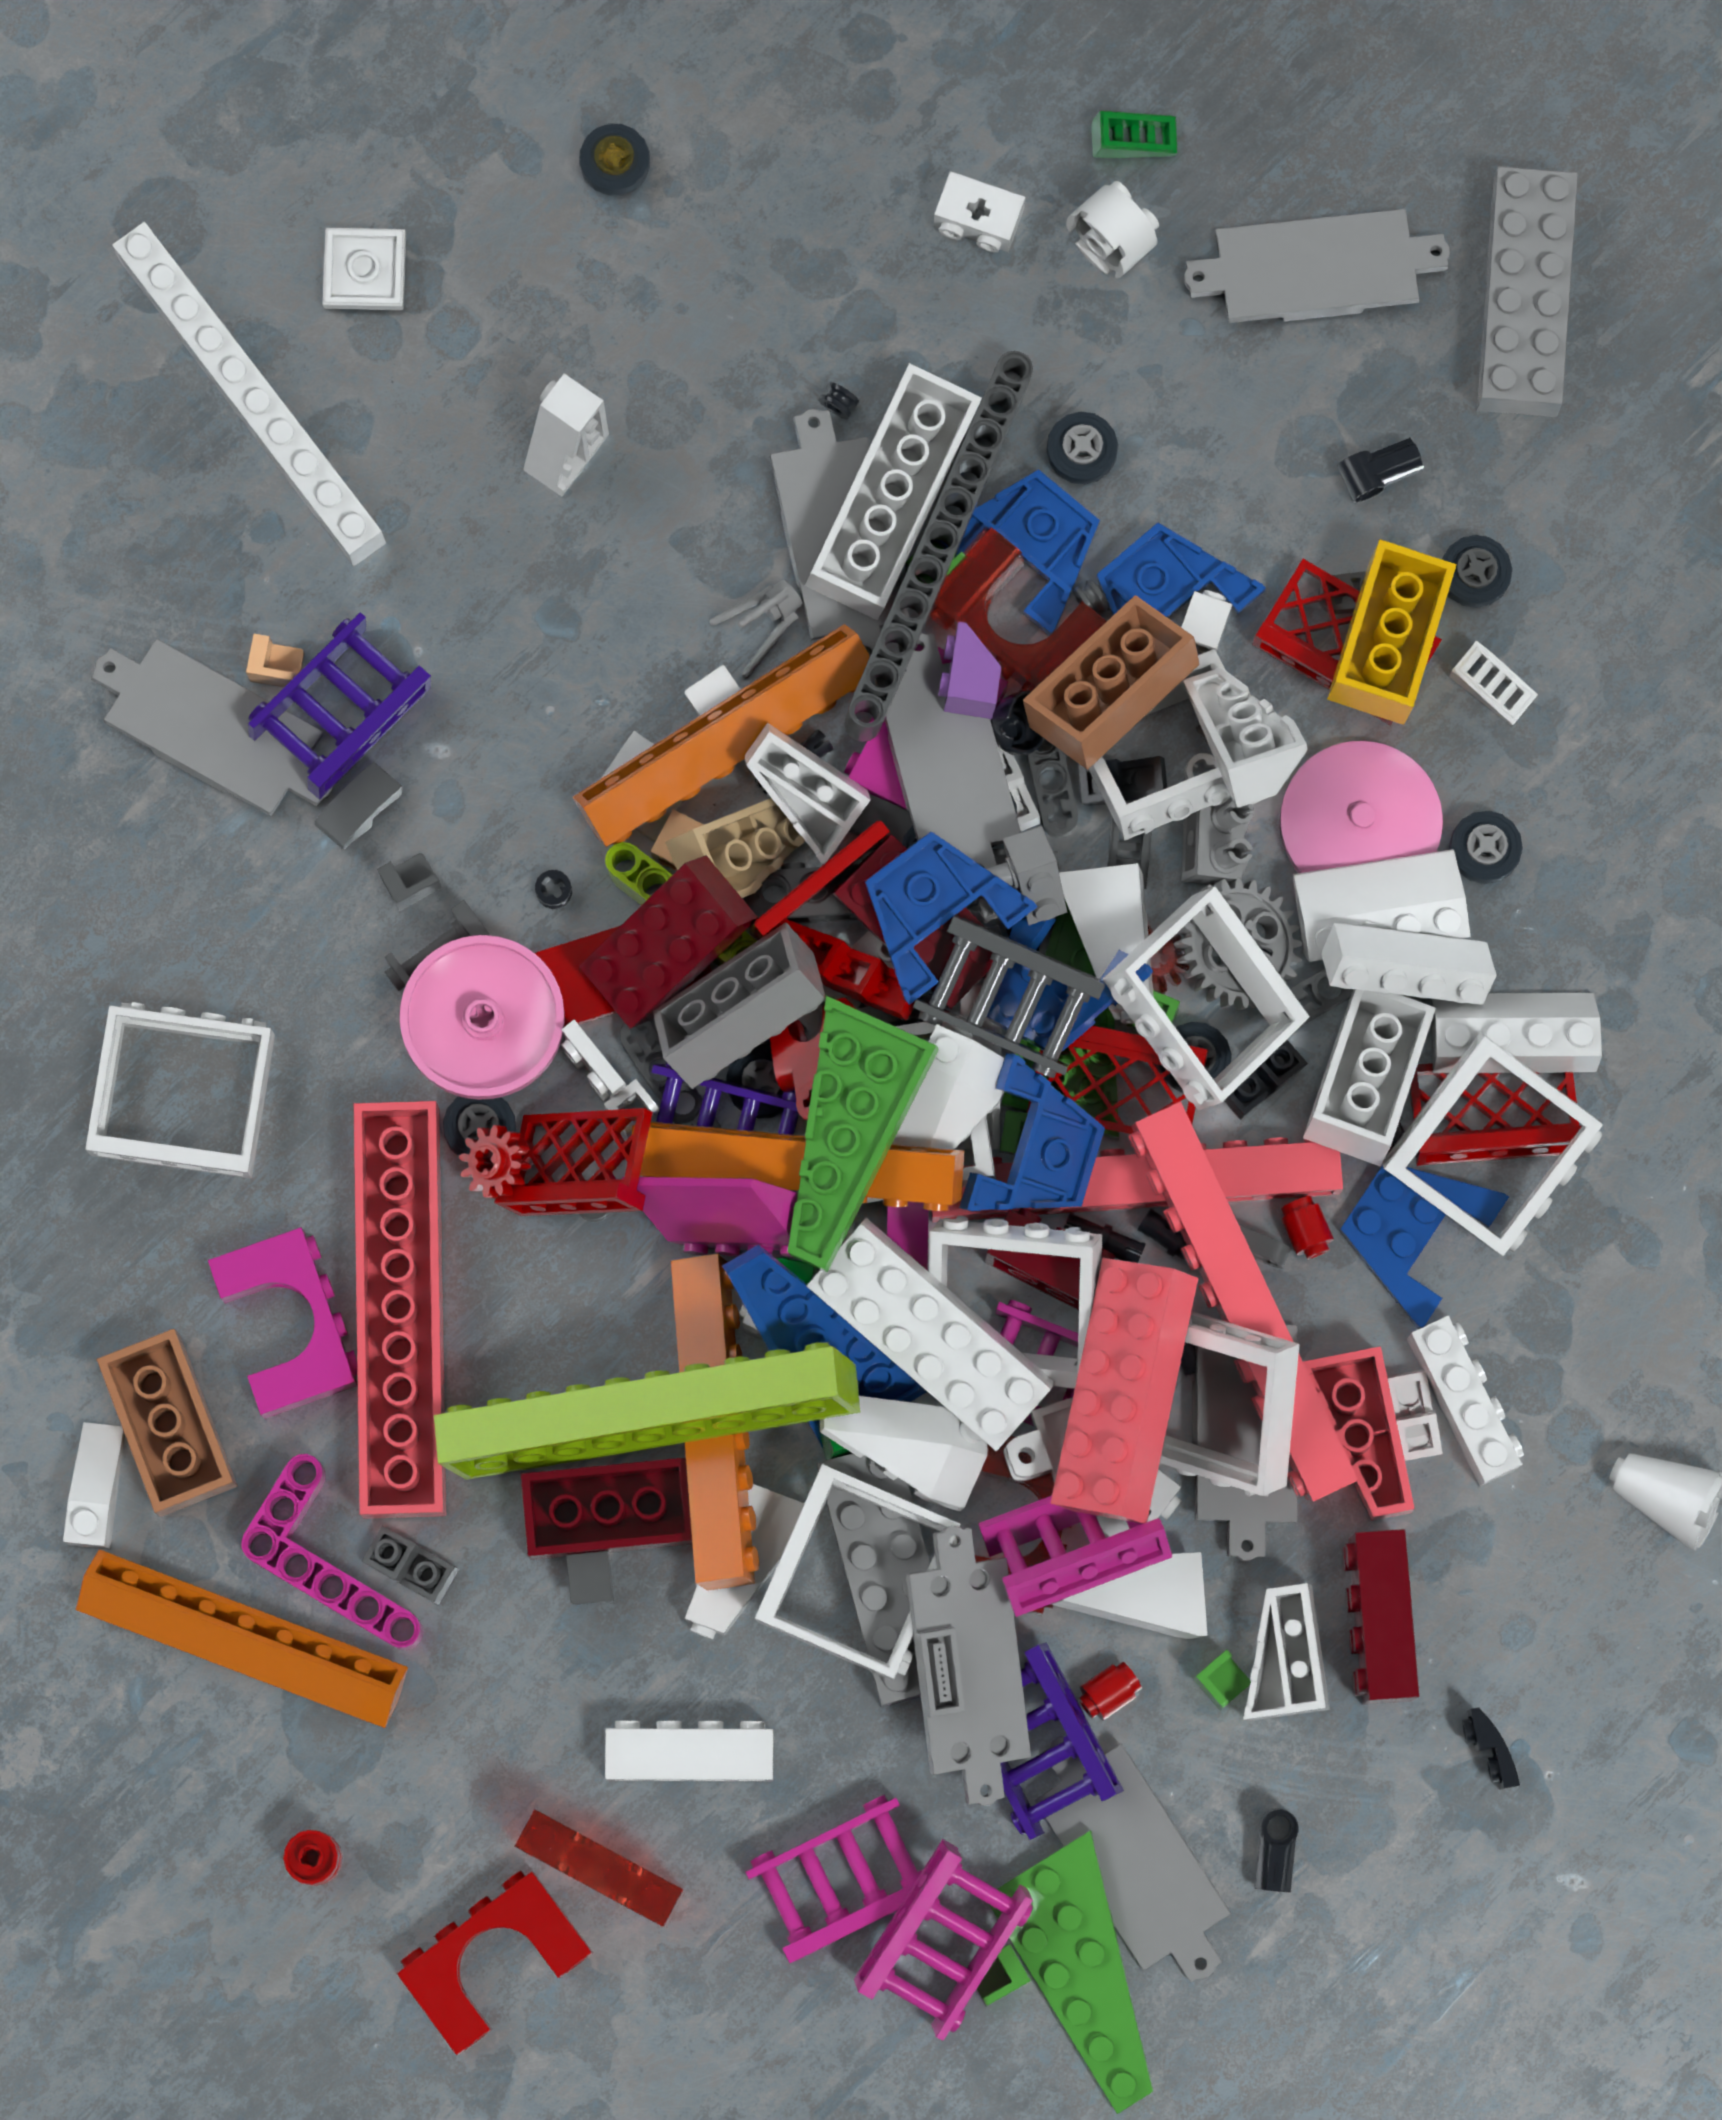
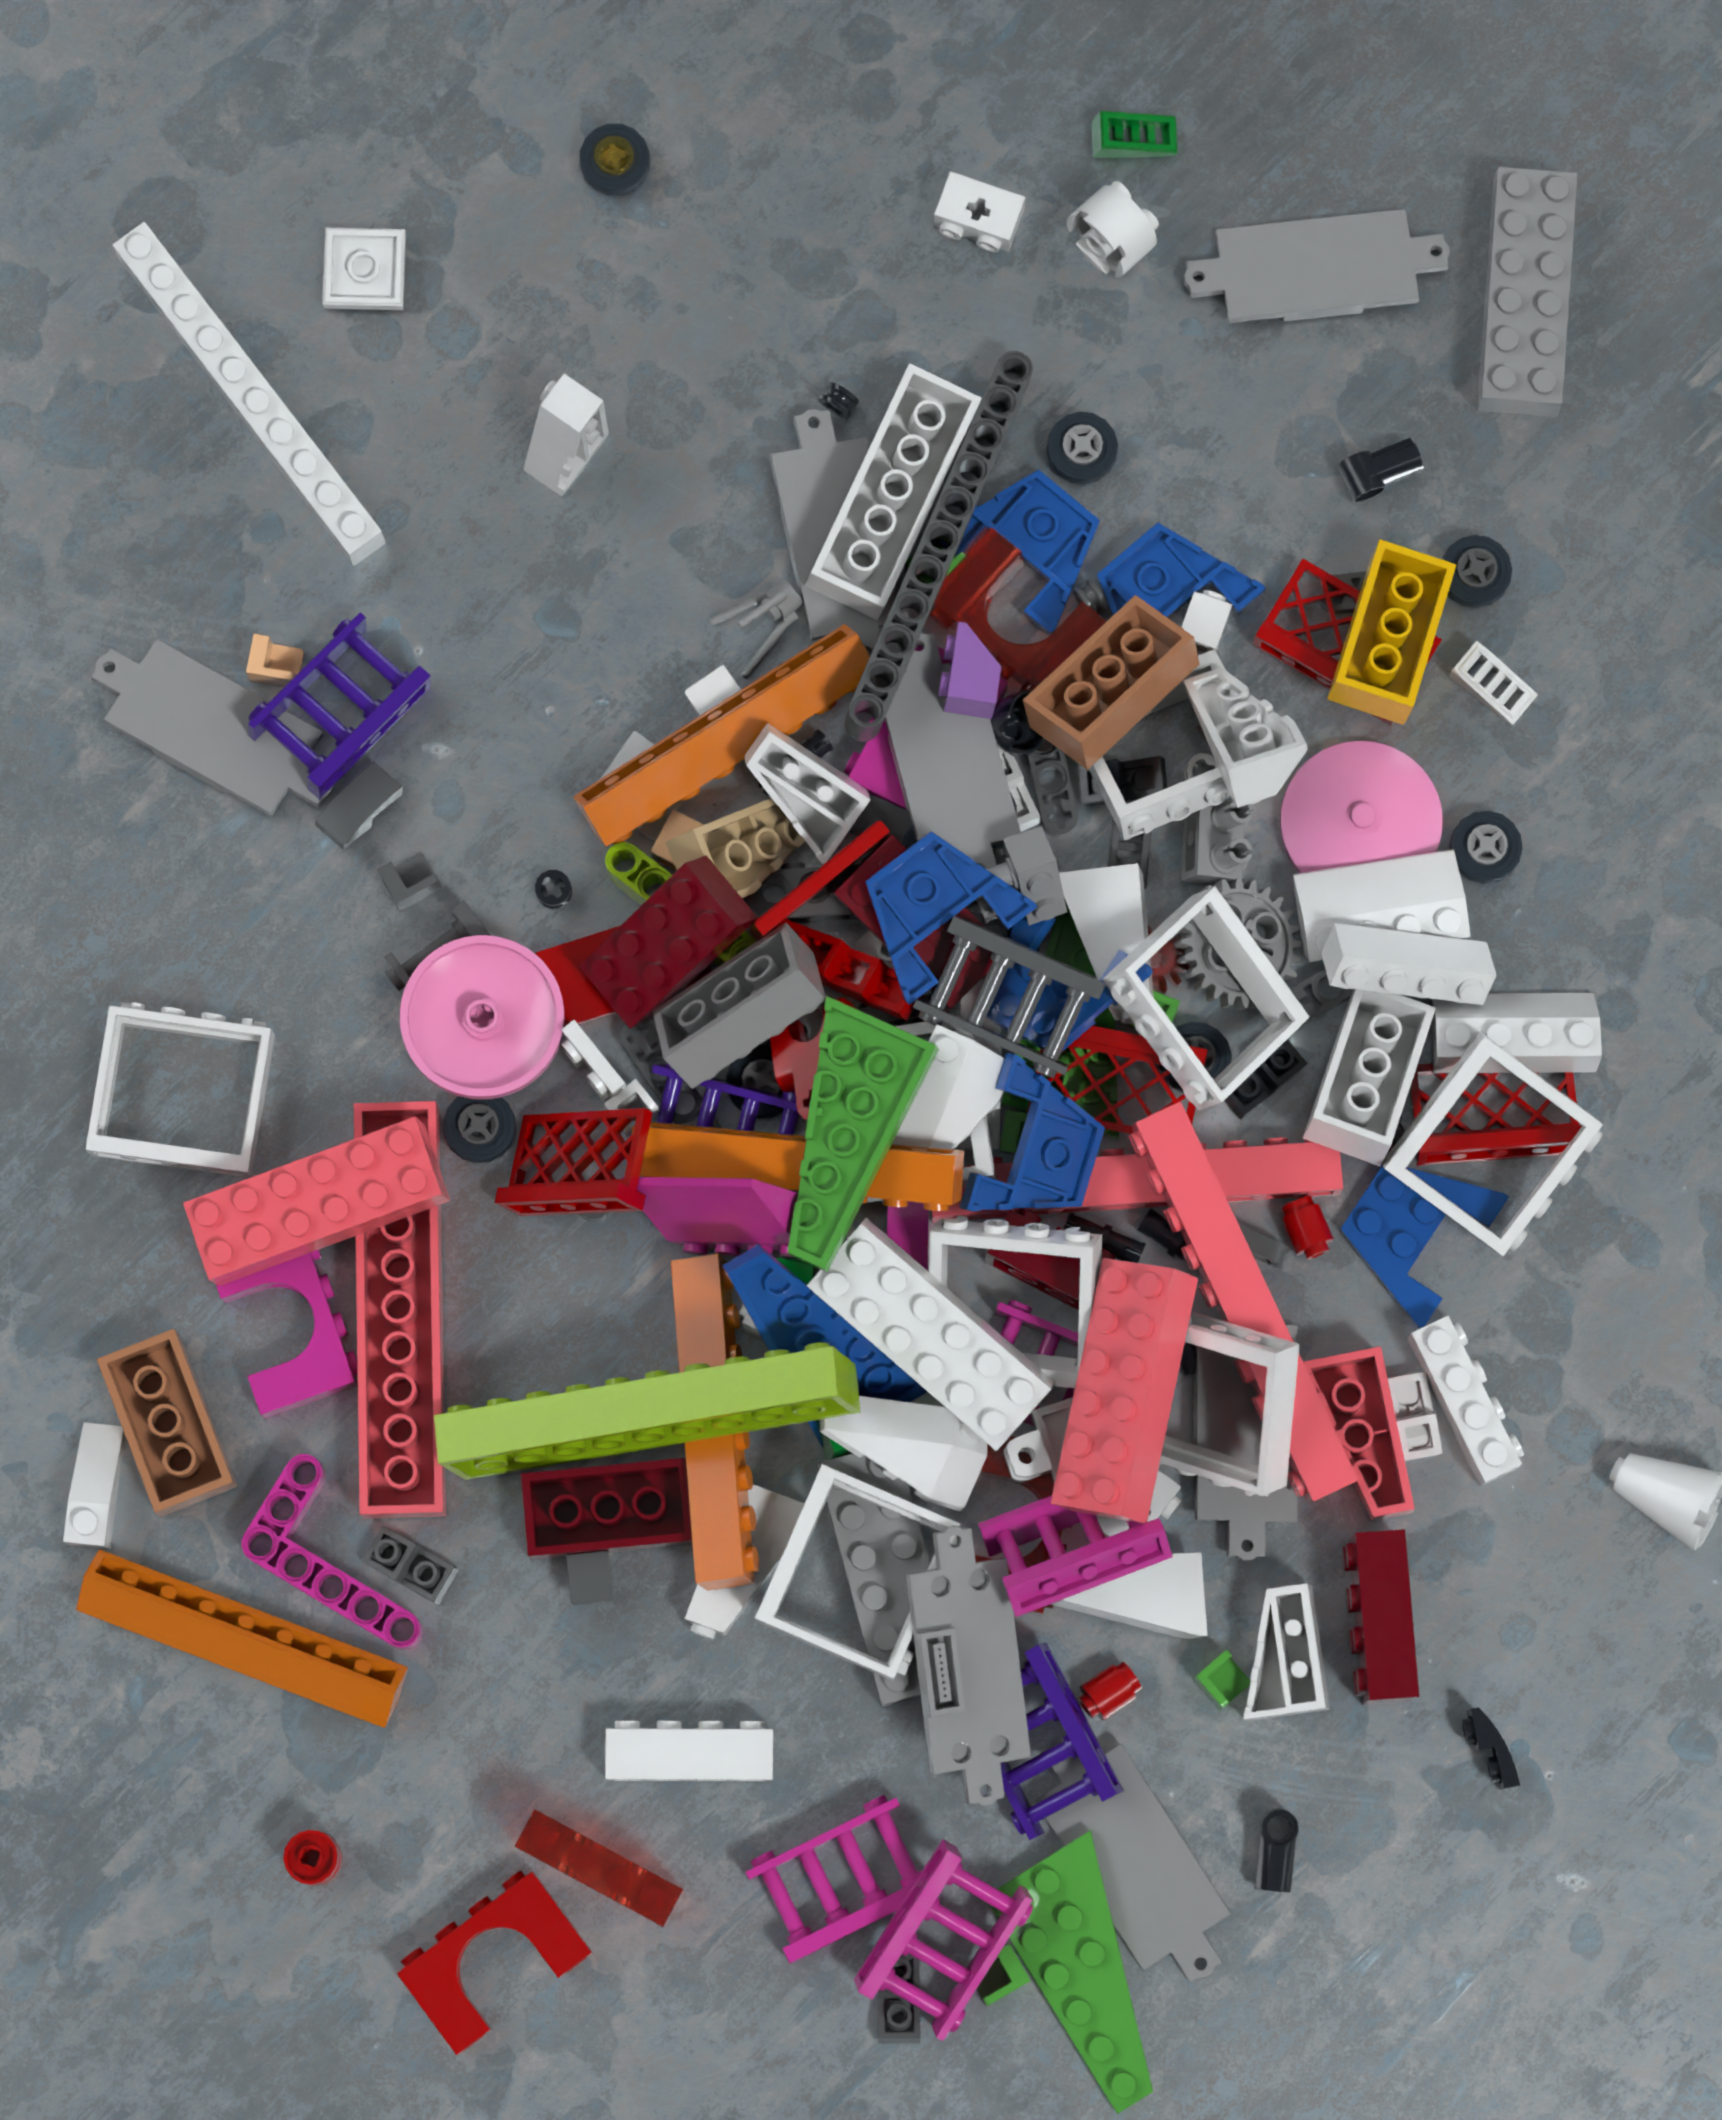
red gear [459,1125,531,1198] -> none
none -> coral brick [183,1117,451,1286]
none -> dark grey slope [878,1954,920,2044]

